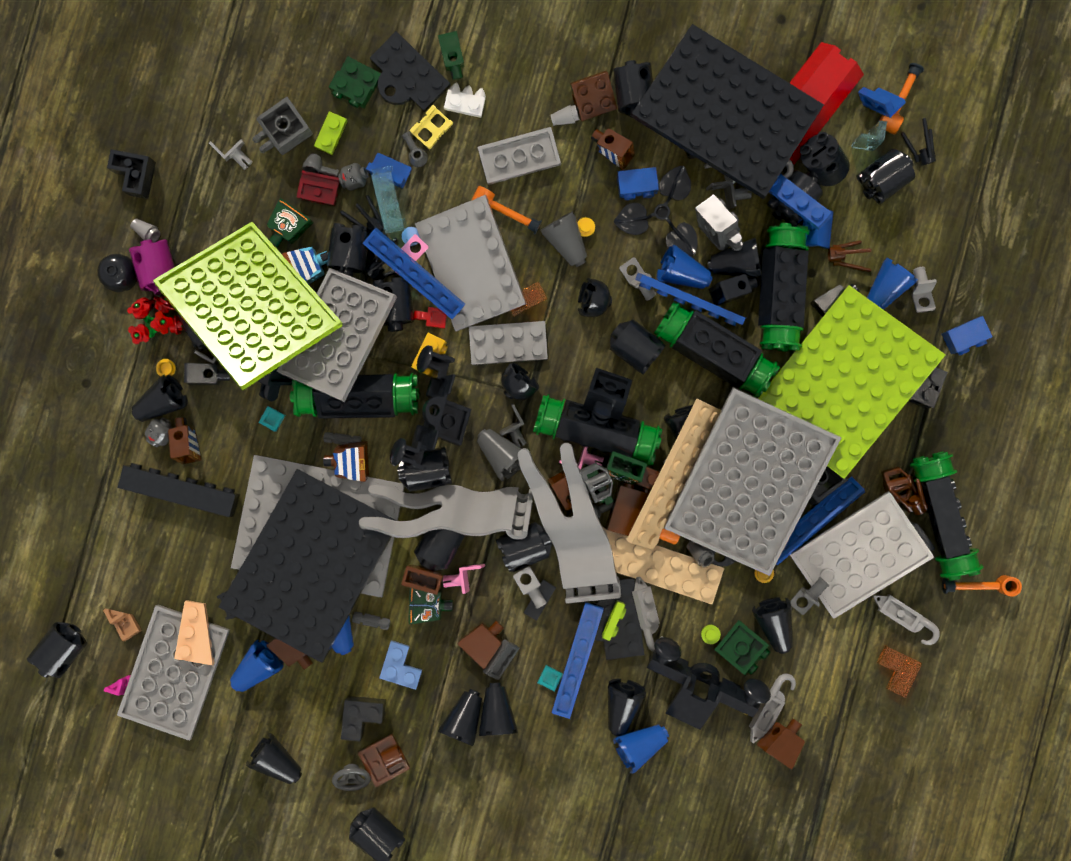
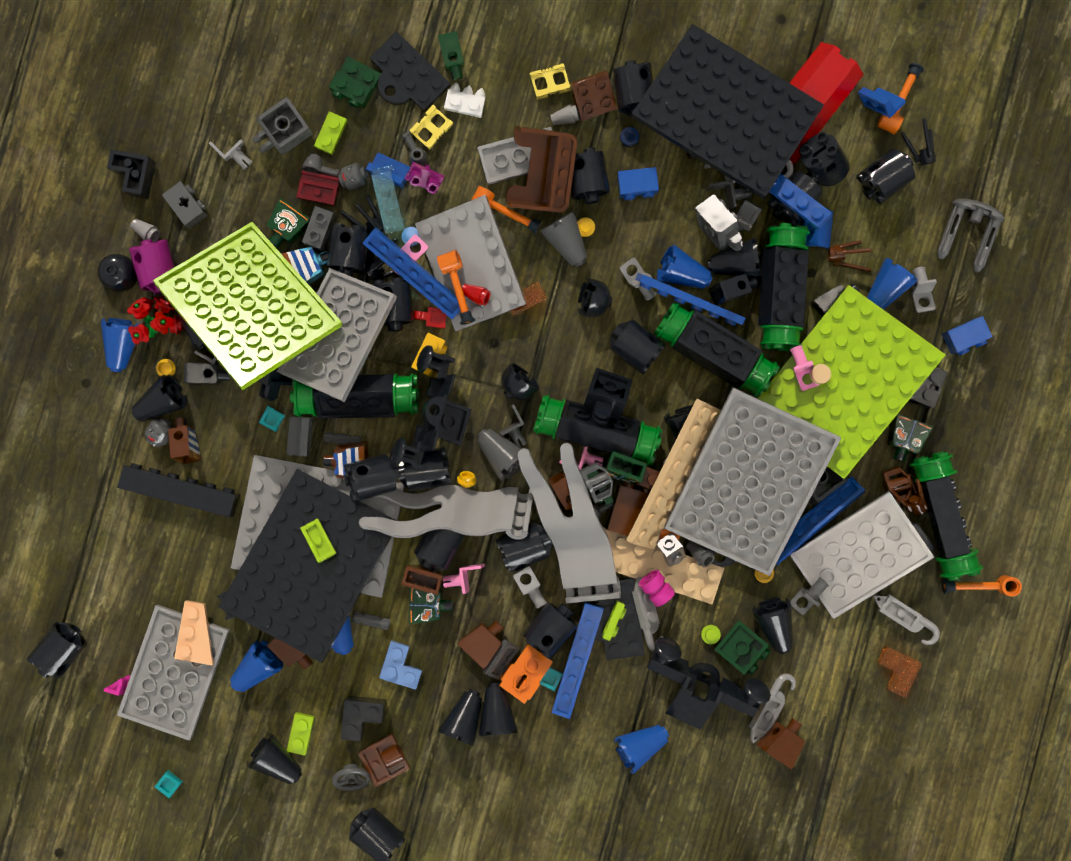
medium nougat slope [103,609,142,641] -> none
light grey plate [469,321,548,365] -> none
black piece [524,580,556,621] -> none
reddish brown torso [591,128,635,170] -> none
black cone [608,679,646,736] -> none
black plant [614,166,698,256] -> none
clear light blue panel [851,120,887,151] -> none
none -> blue cone [101,318,140,372]
none -> teal tile [154,770,183,799]
none -> dark grey brick [162,181,208,229]
none -> dark grey panel [287,417,313,456]
none -> lime plate [287,712,315,755]
none -> lime plate [300,518,337,563]
none -> dark grey brick [302,206,337,252]
none -> black cylinder [344,454,400,502]
none -> magenta hips [405,162,444,194]
none -> orange piece [437,250,475,325]
none -> yellow plate [457,471,476,488]
none -> red cone [462,284,491,306]
none -> orange piece [499,644,553,704]
none -> reddish brown windscreen [505,126,577,213]
none -> black cylinder [523,602,578,659]
none -> light yellow piece [530,63,571,100]
none -> black cylinder [571,148,610,204]
none -> dark blue tile [620,127,639,147]
none -> dark pink wheel [639,569,675,607]
none -> flat silver bracket [656,533,686,567]
none -> dark grey bracket [736,199,762,231]
none -> bright pink bracket [790,345,820,391]
none -> tan tile [810,364,831,384]
none -> dark green torso [887,414,933,462]
none -> dark grey piece [937,199,1005,272]

